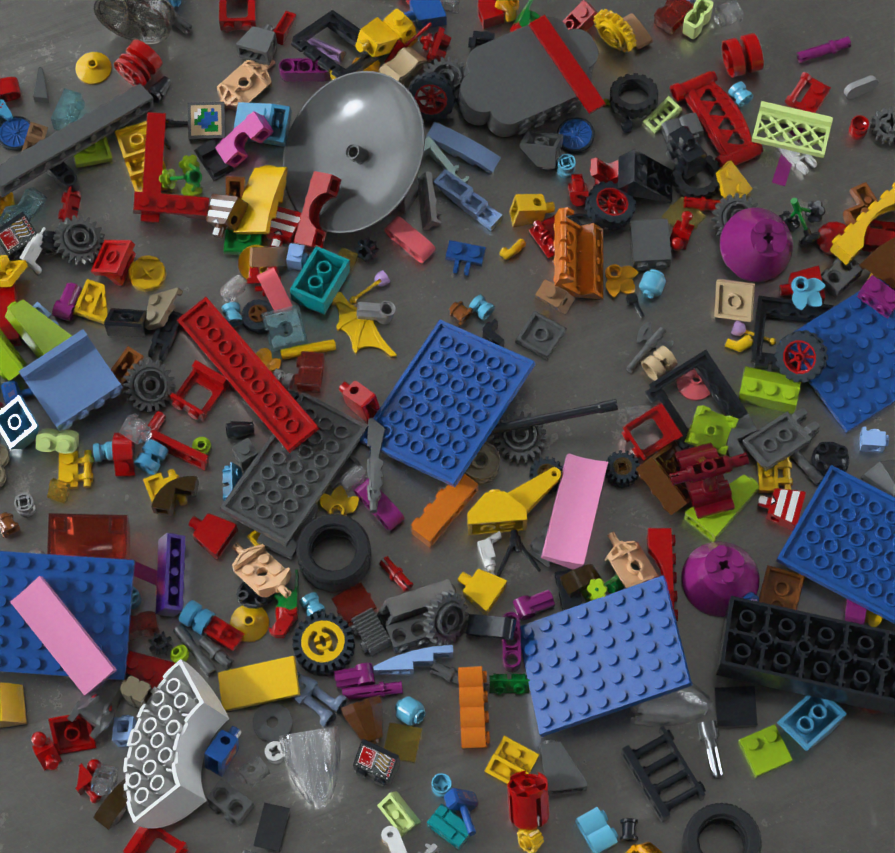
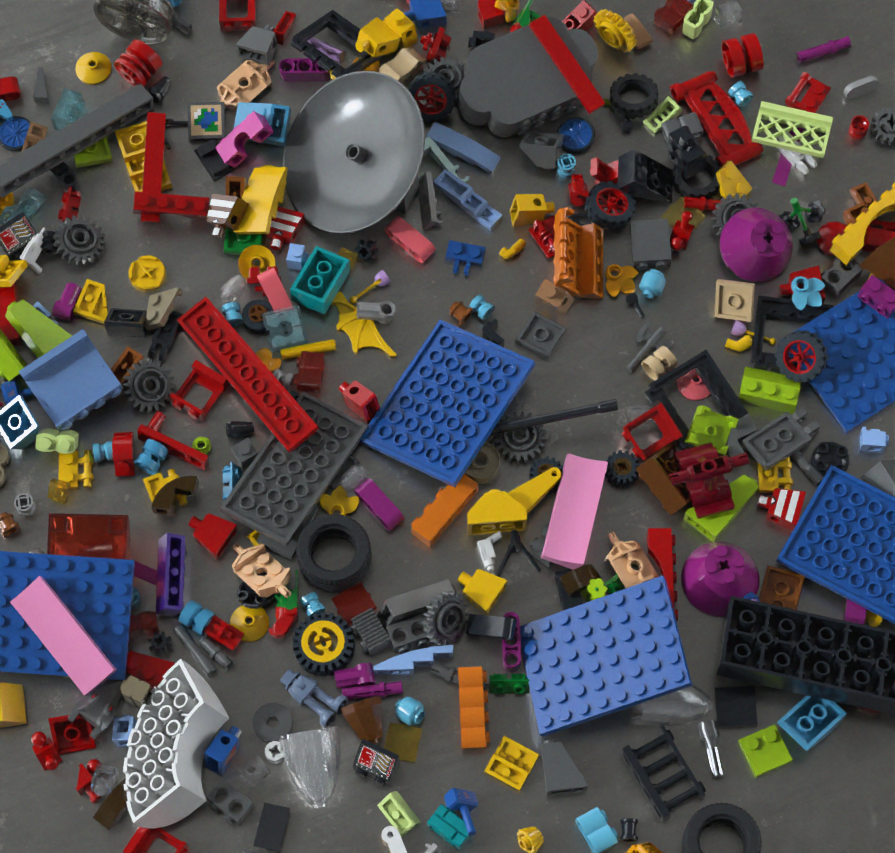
red bracket [90,240,136,286] -> none
clear brick [119,413,152,445] -> none
lime plant [159,154,203,197] -> none
lime plate [170,644,189,663] -> none
yellow tile [218,656,300,712] -> none
medium nougat slope [250,246,288,267] -> none
arch [294,171,342,249] -> none
dark grey sword [367,418,385,513] -> none
red pin [379,556,414,592] -> none
red piece [385,23,432,63] -> none
medium azure wheel [431,773,452,798] -> none
red cylinder [507,771,550,830] -> none
magenta piece [513,590,555,621] -> none

